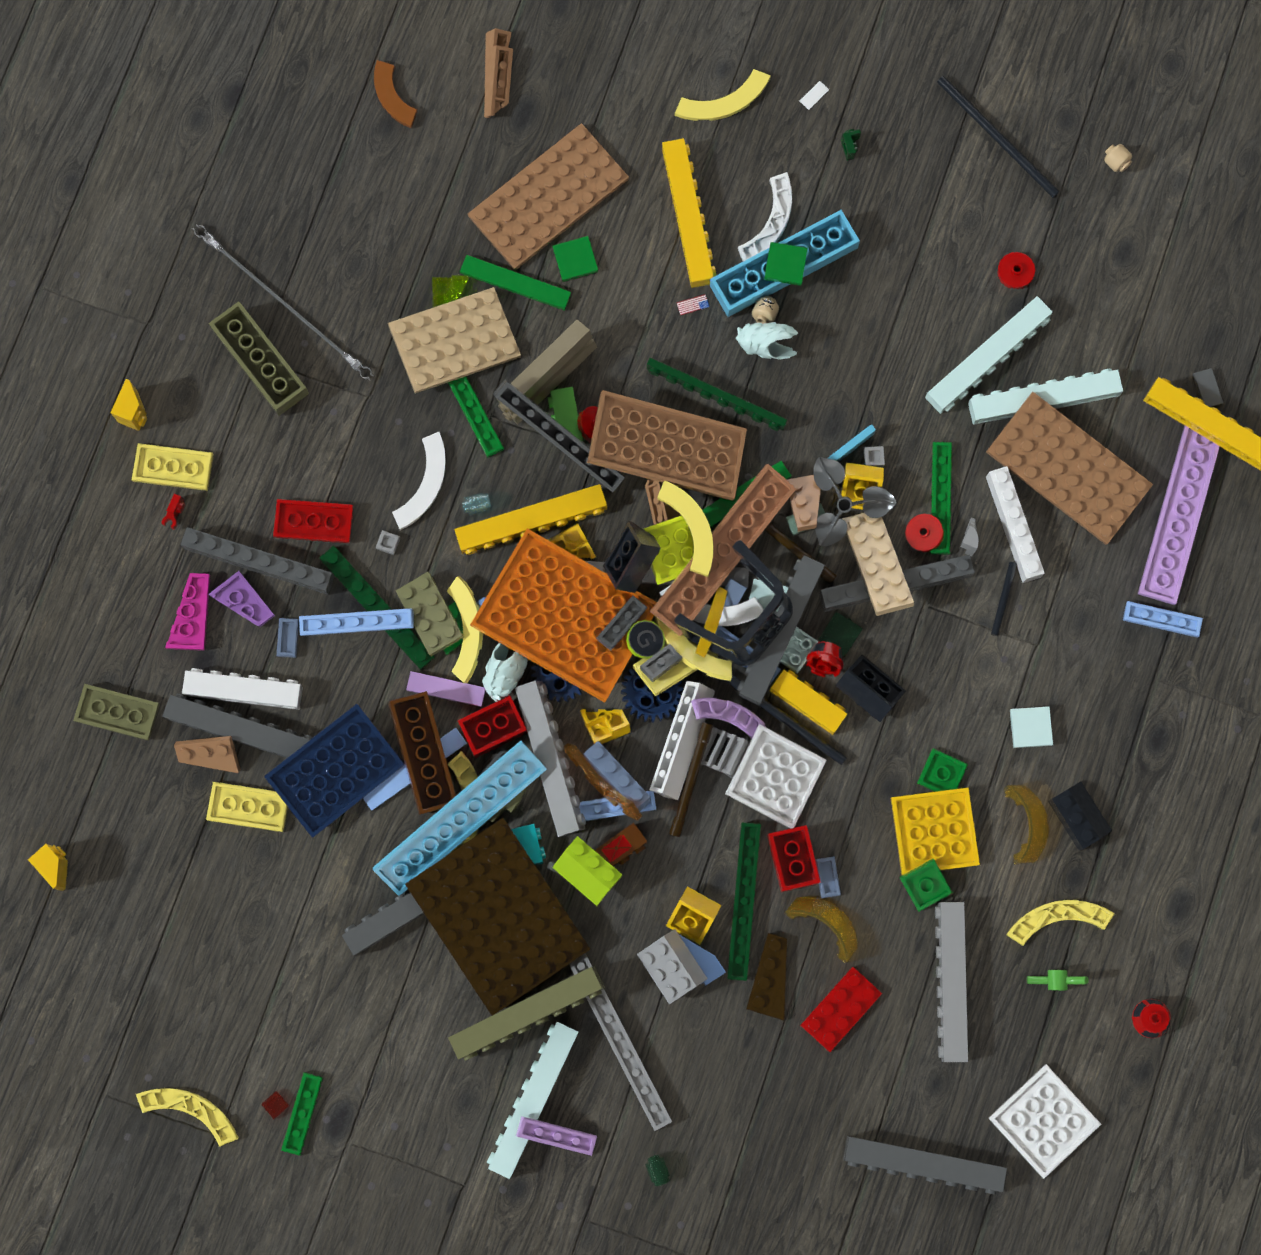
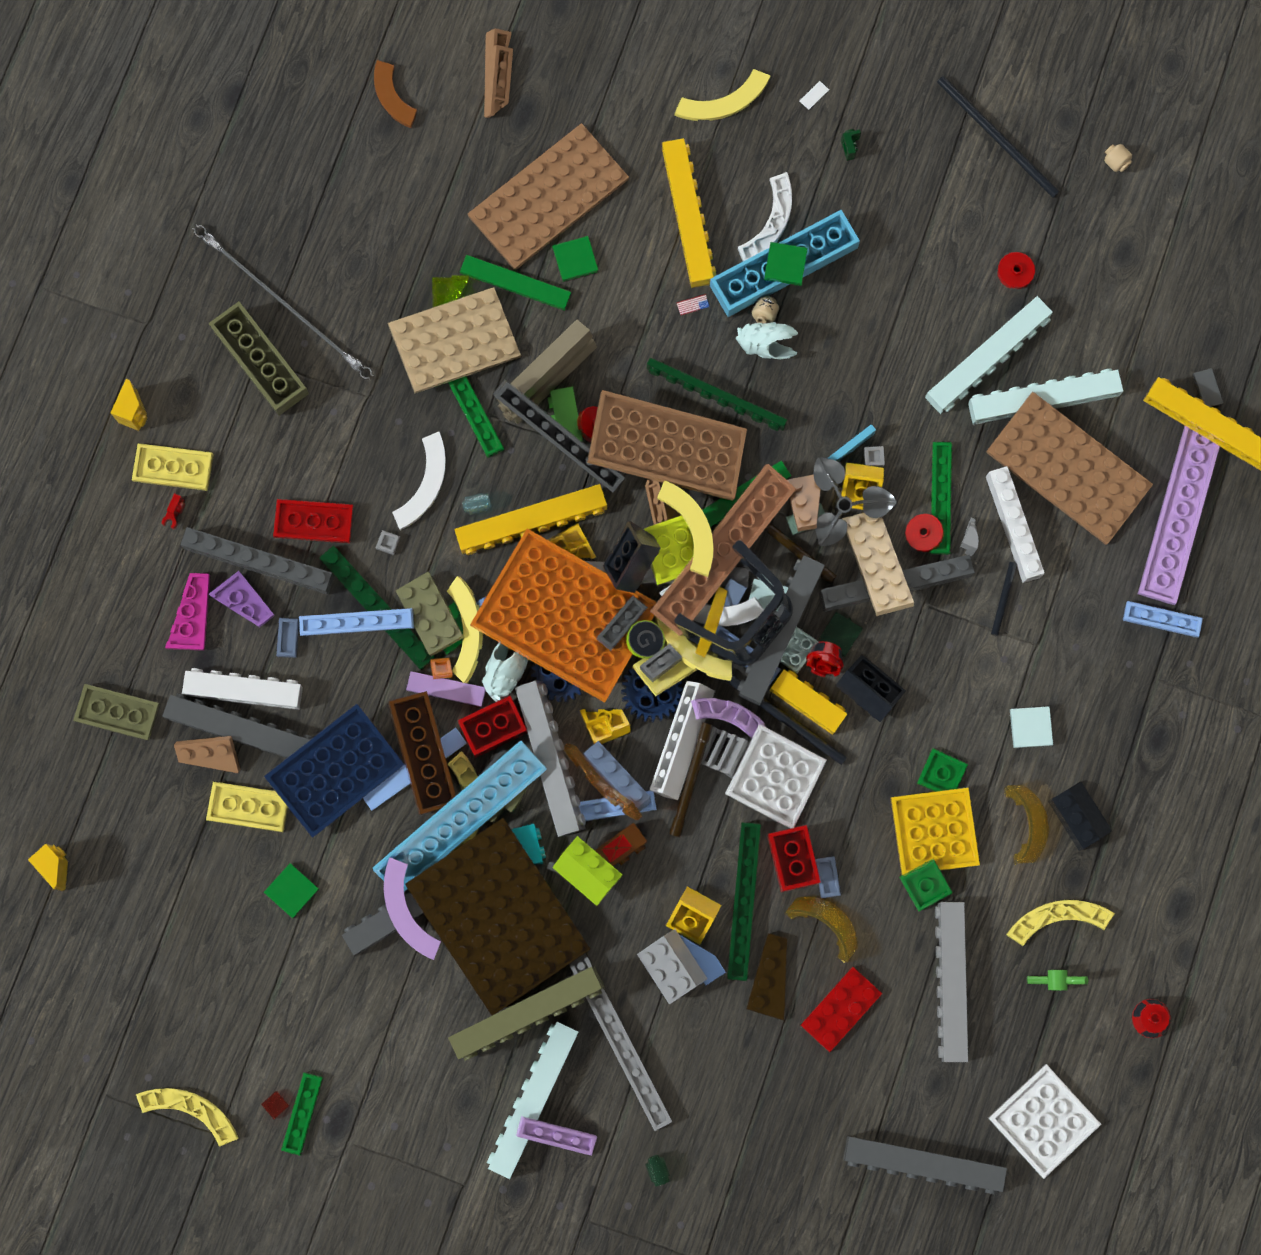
none -> green tile [264,863,319,918]
none -> lavender tile [384,857,441,960]
none -> orange tile [430,658,453,679]

